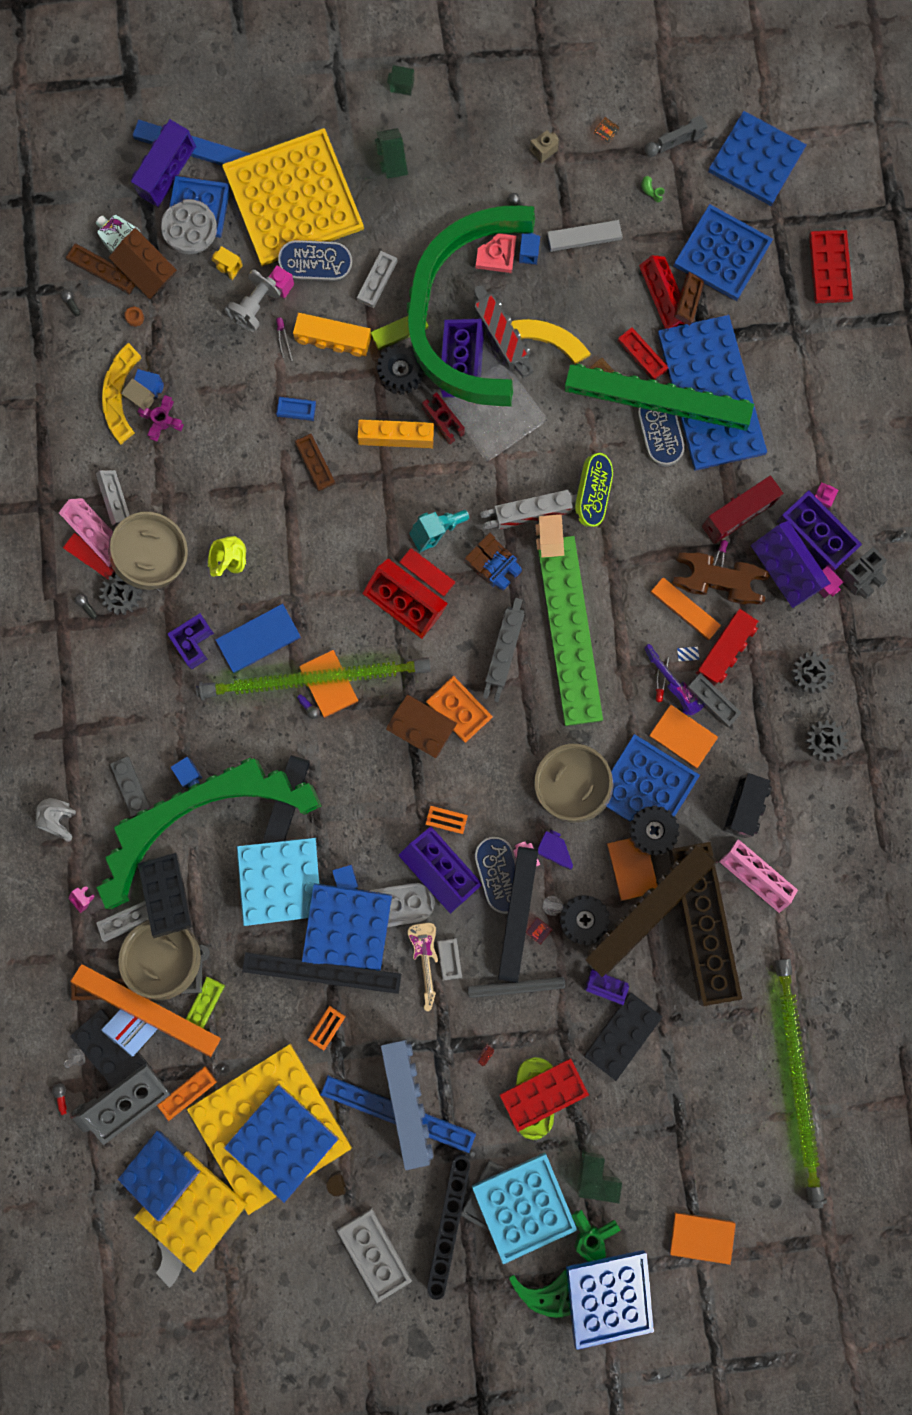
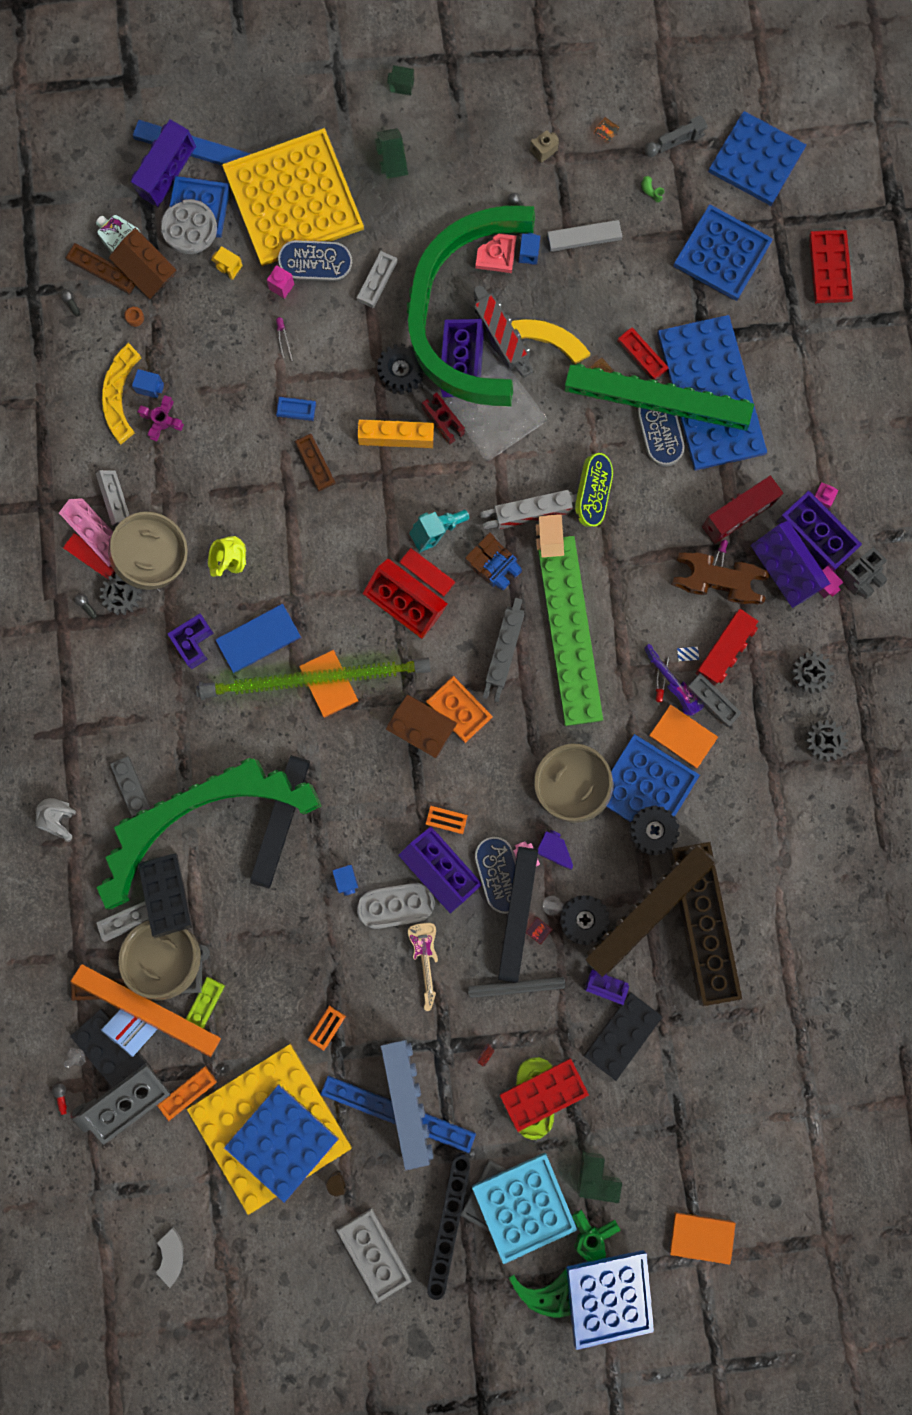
dark pink tile [68,887,95,913] -> none
blue plate [118,1131,200,1221] -> none
dark tan brick [121,378,155,411] -> none
yellow plate [135,1151,248,1272] -> none
blue brick [171,757,202,788] -> none
light grey piece [225,269,281,332] -> none
medium azure plate [236,838,319,926] -> none
black plate [242,952,401,994] -> none
light orange brick [293,313,371,357] -> none
piece [297,694,320,719] -> none
blue plate [302,883,392,971] -> none
lime tile [371,316,429,350] -> none
light grey tile [437,938,462,981] -> none
orange tile [607,839,658,901] -> none
red fence [639,255,686,329] -> none
orange tile [650,577,721,641] -> none
reddish brown tile [674,272,704,326] -> none
bright pink fence [720,839,798,913] -> none
black brick [723,773,772,838] -> none
clear neon green hose [775,959,827,1209] -> none

